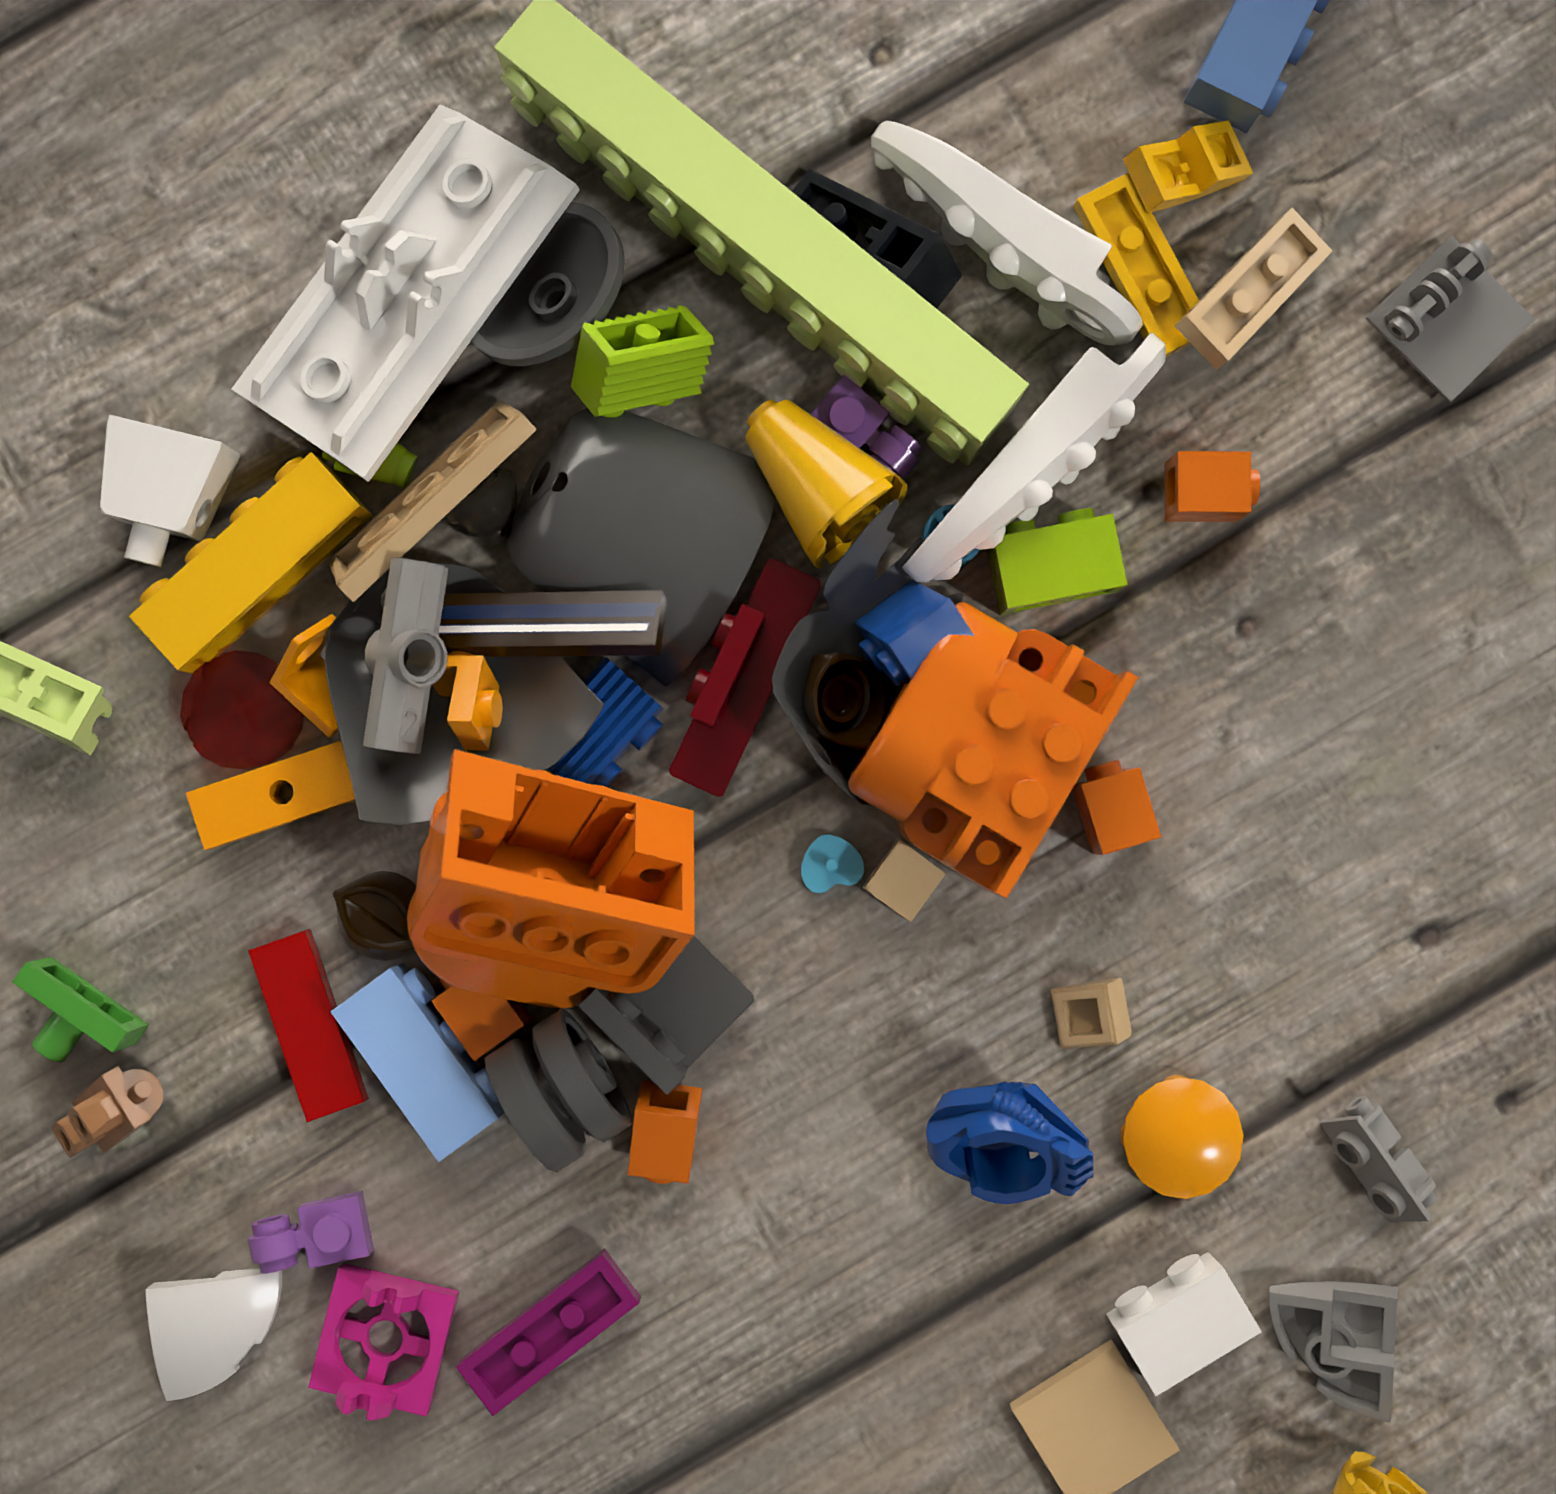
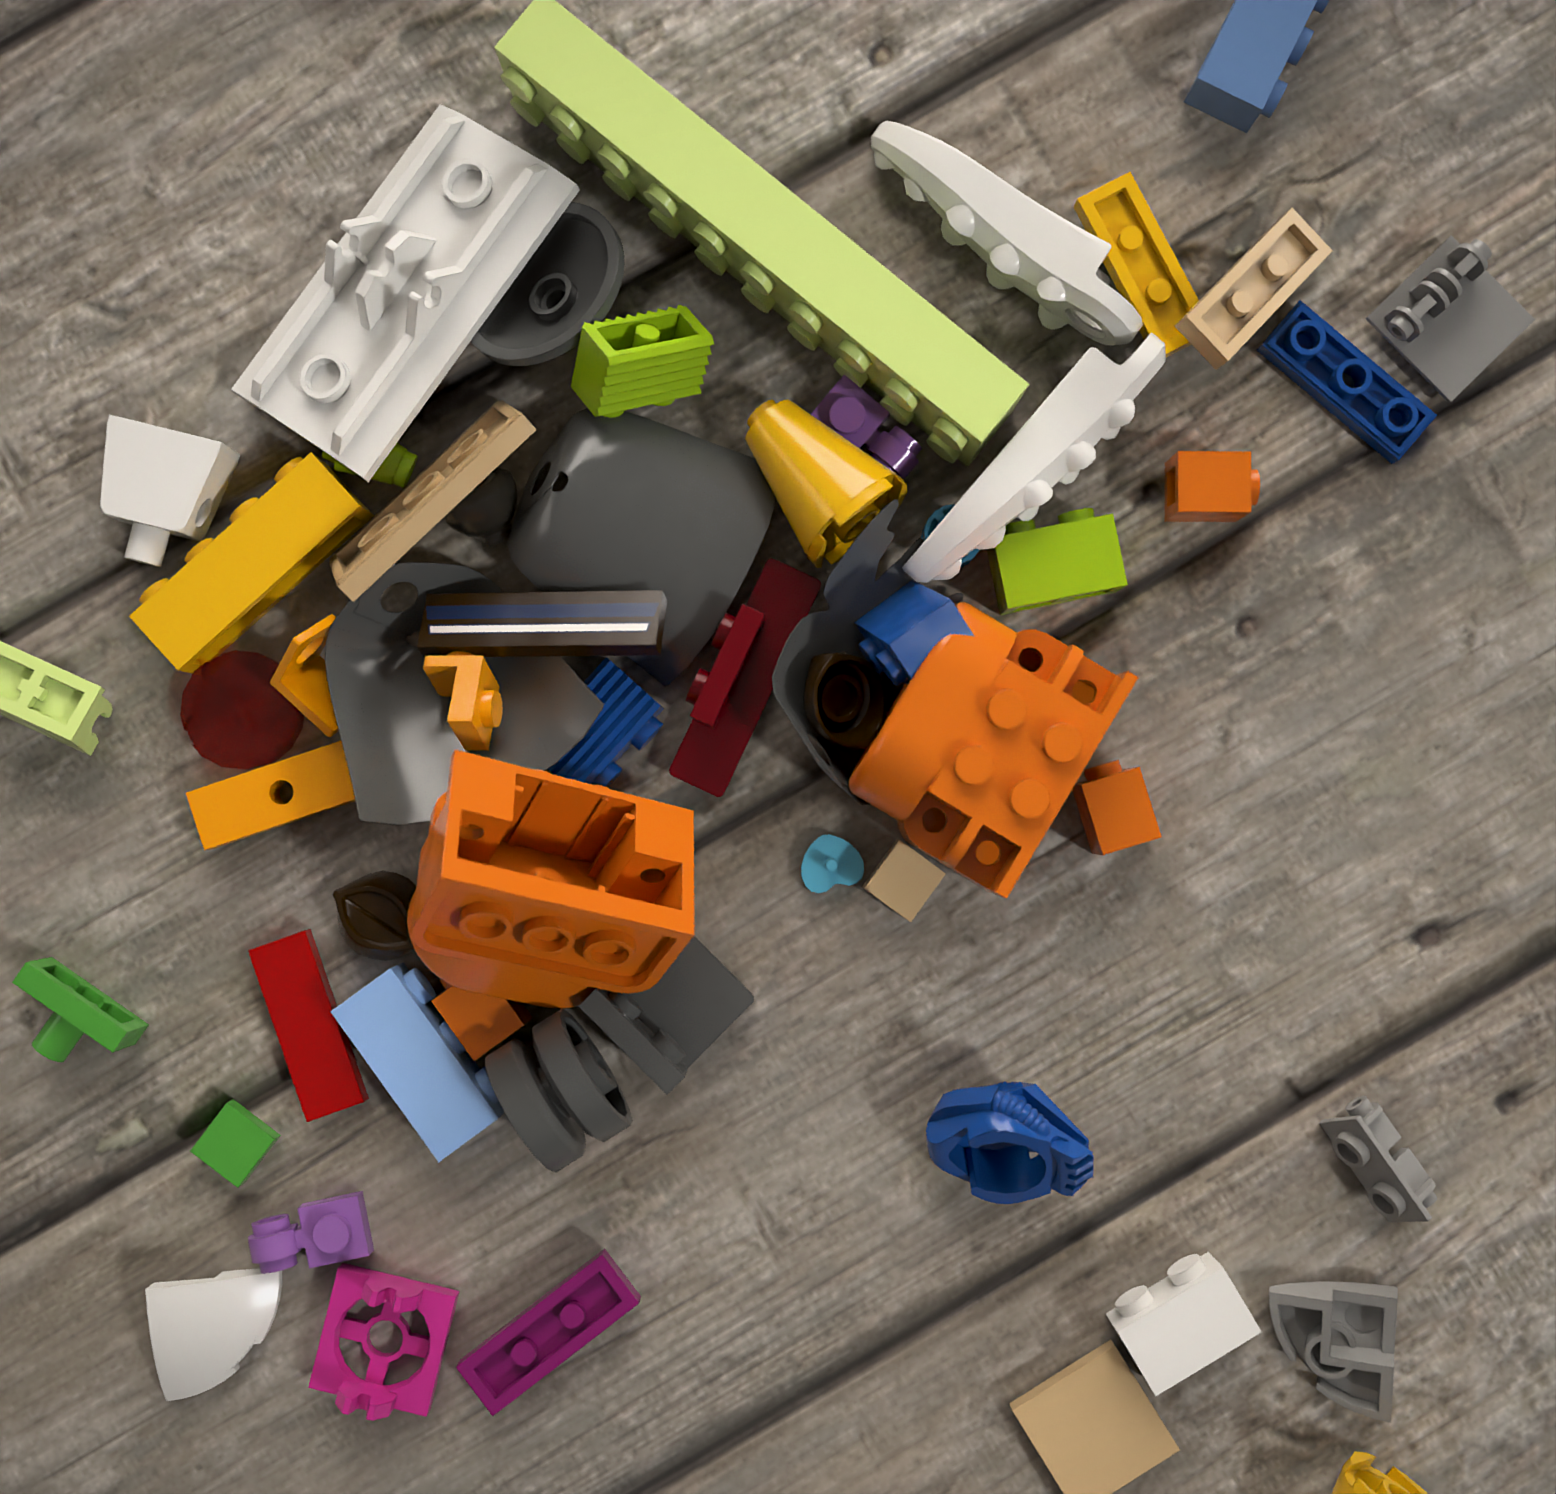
medium nougat hips [51,1066,163,1158] -> none
light grey piece [363,558,449,754] -> none
orange brick [627,1080,702,1184] -> none
black slope [792,168,962,309] -> none
tan slope [1051,978,1131,1049] -> none
light orange dish [1119,1075,1244,1199] -> none
yellow slope [1123,120,1253,213] -> none
none -> bright green tile [190,1099,281,1188]
none -> blue tile [1256,300,1437,464]

